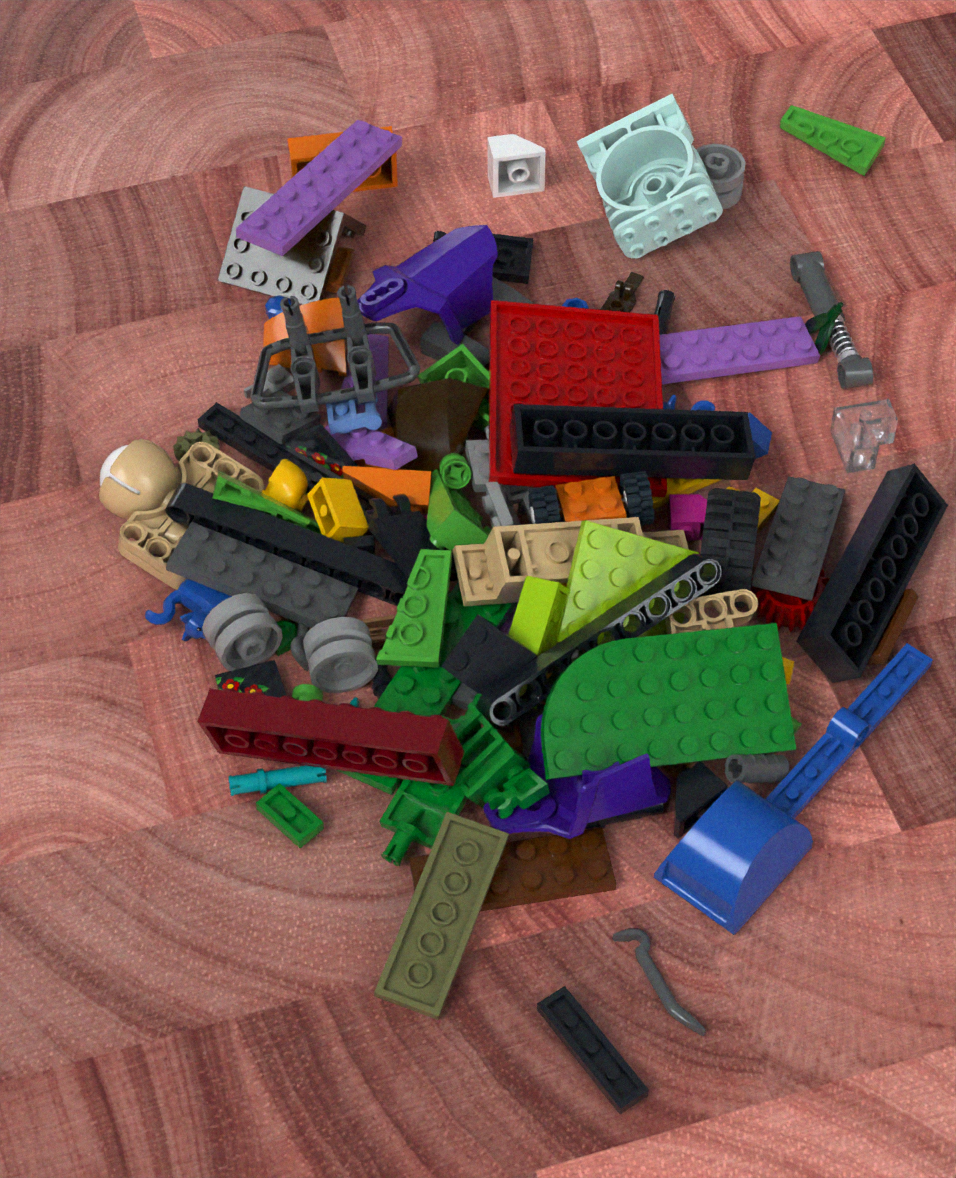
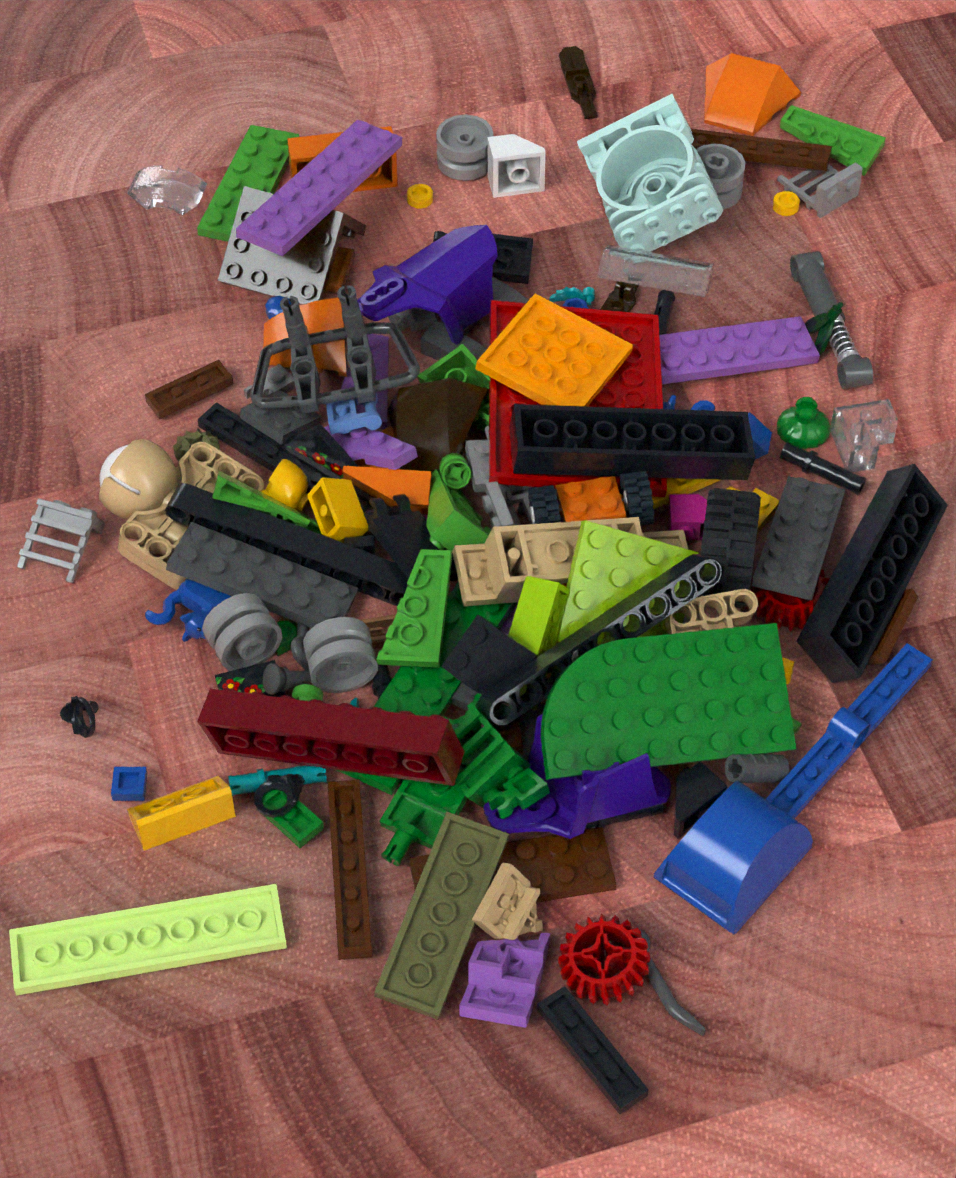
none -> yellowish green plate [9,884,287,996]
none -> light grey plate [17,498,105,583]
none -> black piece [60,696,99,738]
none -> blue plate [111,767,148,801]
none -> clear brick [127,165,207,215]
none -> yellow slope [127,776,236,851]
none -> reddish brown plate [145,360,234,419]
none -> bright green plate [197,125,299,242]
none -> black piece [254,774,305,818]
none -> dark grey pin [262,663,312,695]
none -> reddish brown plate [327,779,372,960]
none -> light grey plate [388,307,437,332]
none -> yellow tile [407,184,433,209]
none -> light grey wheel [436,114,494,181]
none -> medium lavender slope [459,933,550,1028]
none -> tan slope [472,863,543,940]
none -> light orange plate [475,293,633,407]
none -> teal piece [549,287,595,305]
none -> red gear [558,913,651,1006]
none -> dark brown piece [559,46,597,119]
none -> clear brick [597,245,714,297]
none -> reddish brown plate [691,129,832,171]
none -> orange wedge [704,53,801,136]
none -> yellow tile [773,191,800,216]
none -> green hair [776,397,831,449]
none -> light grey plate [777,162,863,218]
none -> black pin [780,442,866,495]

